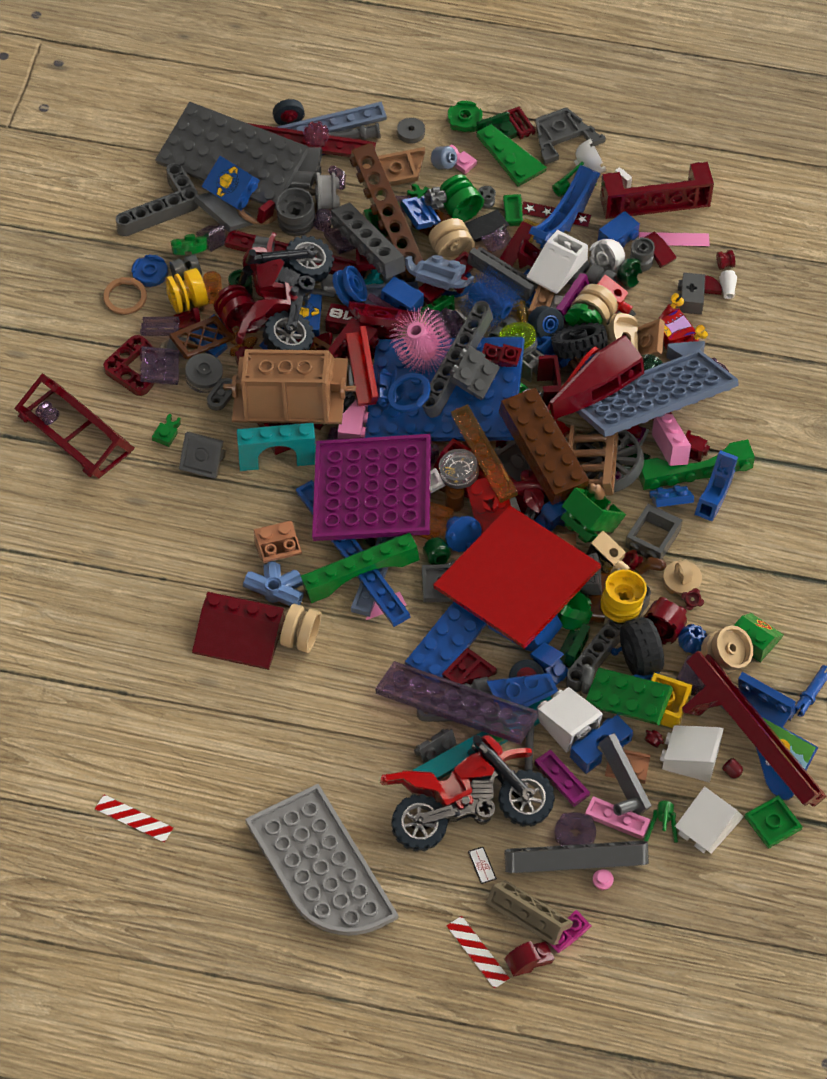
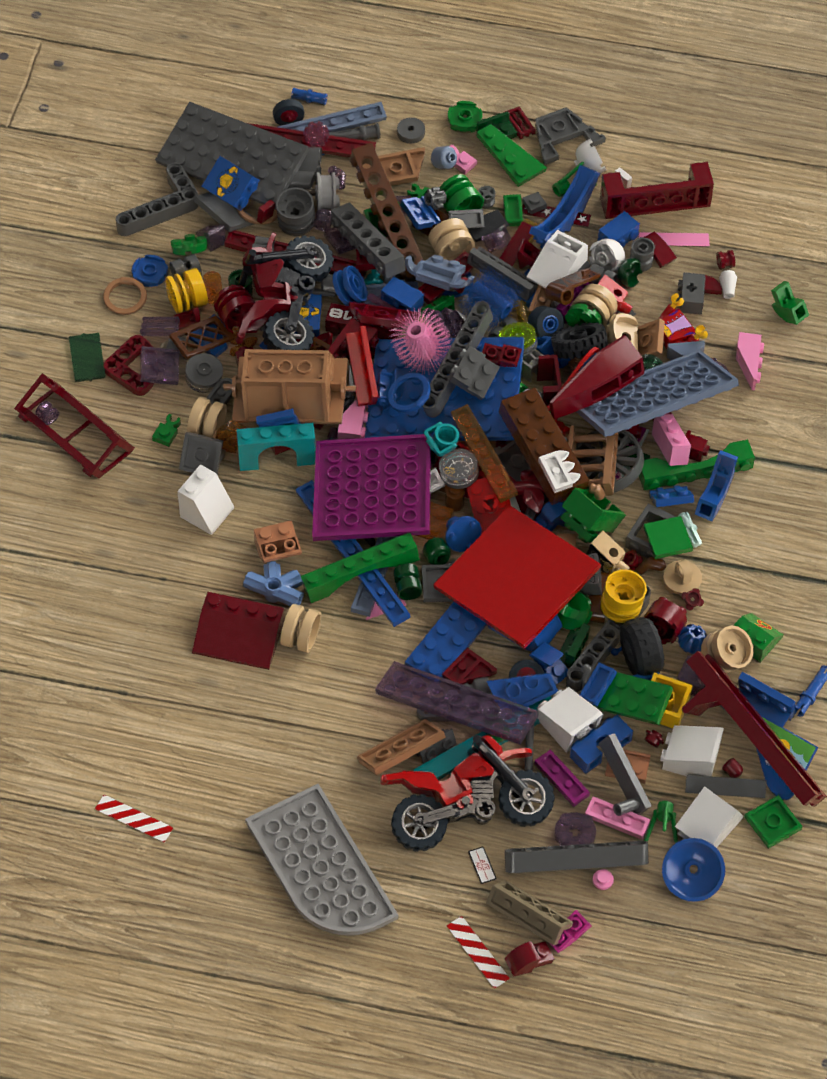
none -> clear green piece [69,333,106,382]
none -> white slope [178,464,234,535]
none -> tan wheel [187,397,227,440]
none -> clear orange plate [215,420,247,453]
none -> blue plate [256,408,300,427]
none -> blue pin [291,88,328,105]
none -> medium nougat tile [357,719,446,776]
none -> dark green wheel [393,563,423,600]
none -> teal piece [424,422,459,457]
none -> dark grey tile [448,209,484,228]
none -> dark grey plate [522,192,547,214]
none -> white plate [538,450,581,493]
none -> reddish brown door [545,268,601,305]
none -> blue tile [580,663,617,706]
none -> green tile [643,516,693,559]
none -> blue dish [662,838,725,902]
none -> light aqua axle [677,512,702,548]
none -> dark grey sticker [685,775,767,798]
none -> bright pink slope [736,332,764,390]
none -> green brick [771,281,809,325]

